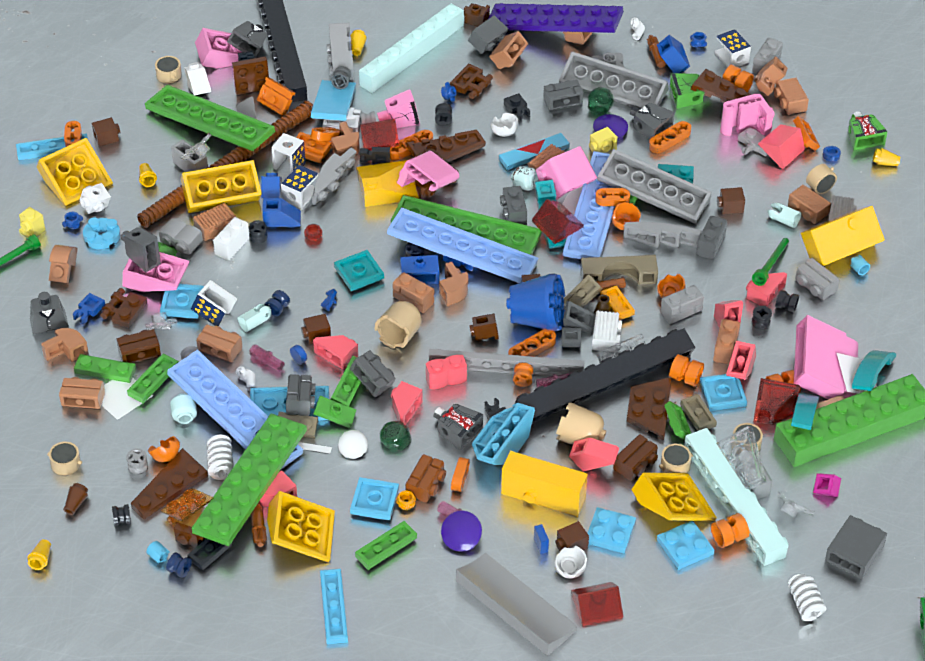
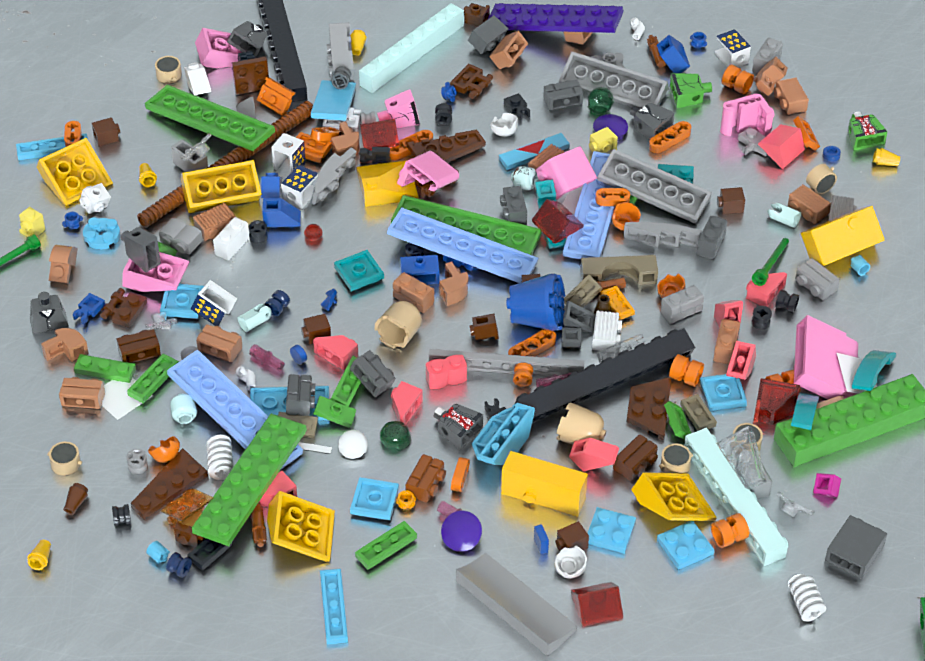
reddish brown wing [690,69,751,103] -> none

